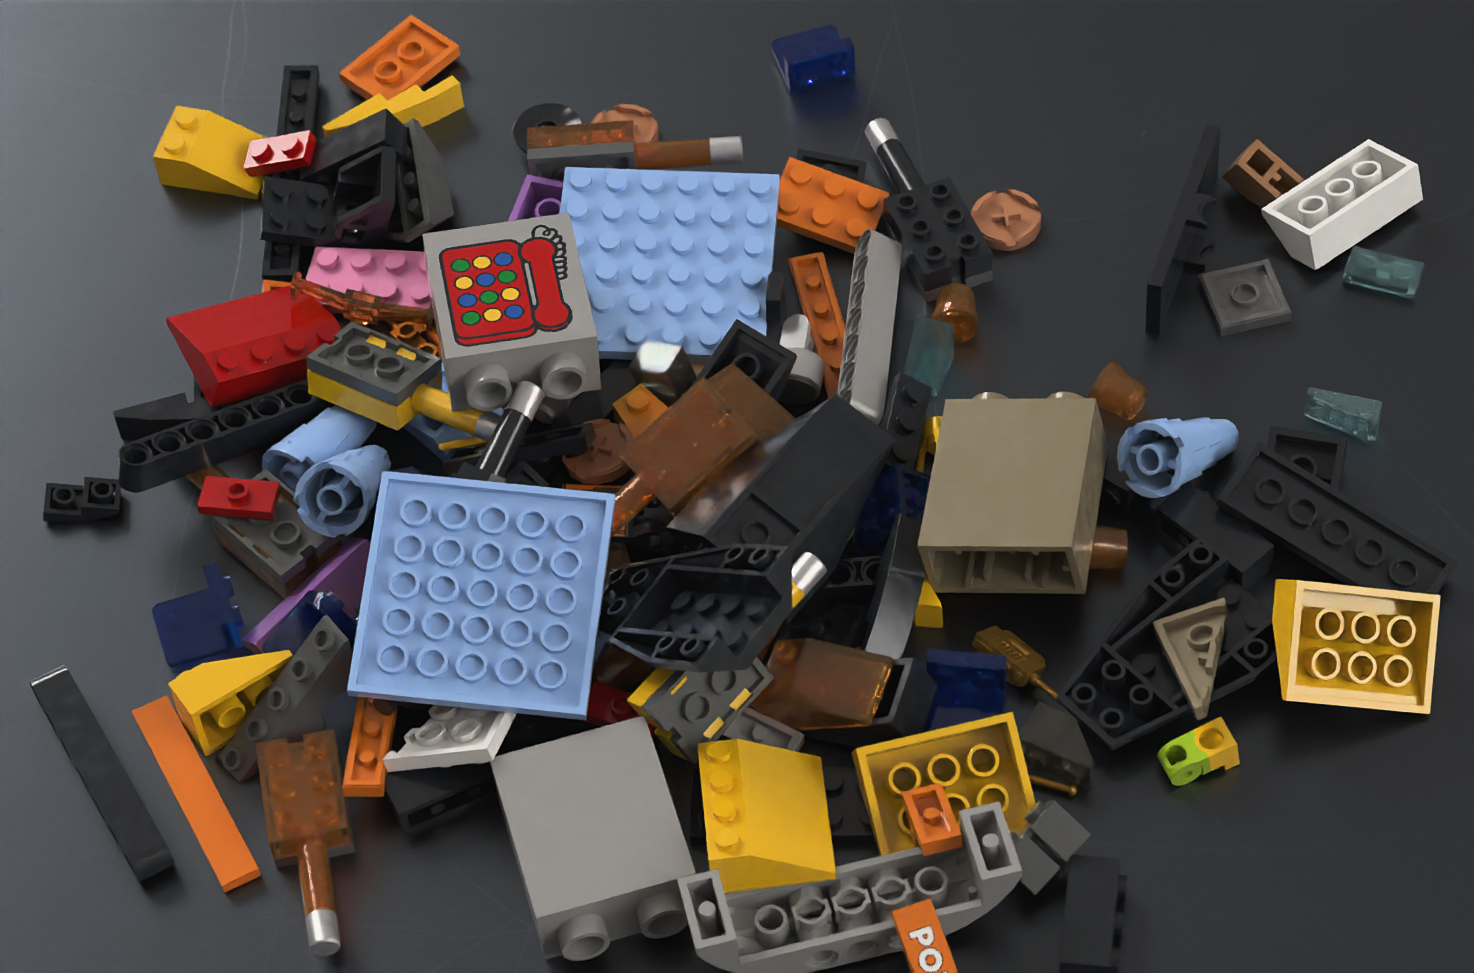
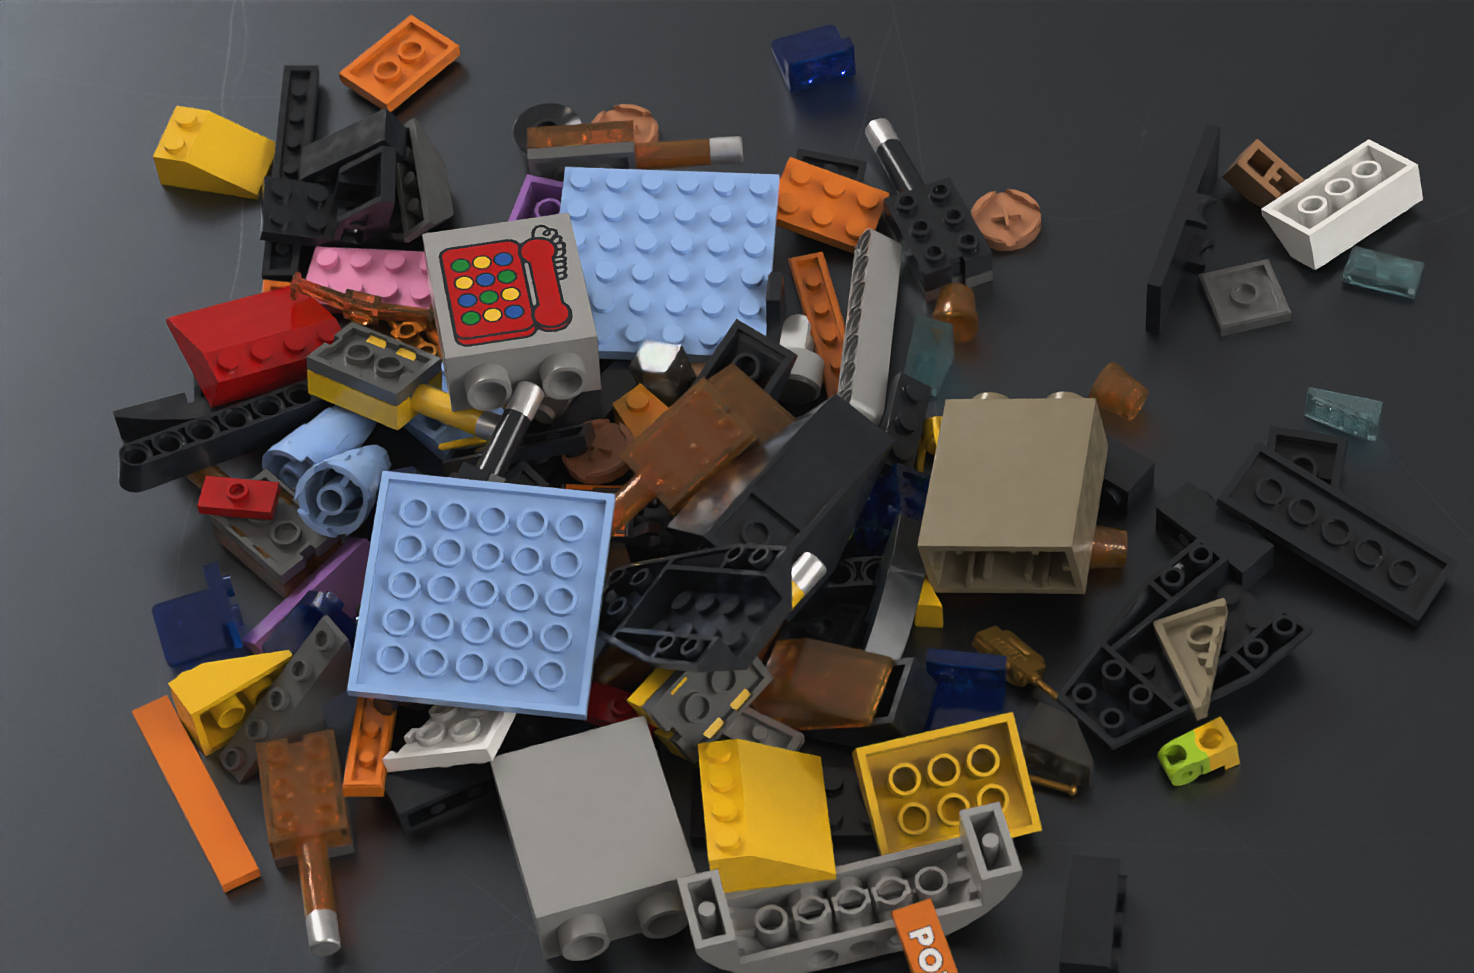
black beam [29,664,175,883] -> none
black slope [43,477,121,522] -> none
red plate [243,130,317,177] -> none
yellow slope [322,76,464,137] -> none
orange slope [902,783,963,856] -> none
dark grey piece [1010,800,1091,895] -> none
light blue cone [1117,417,1239,498] -> none
yellow slope [1272,579,1441,714] -> none

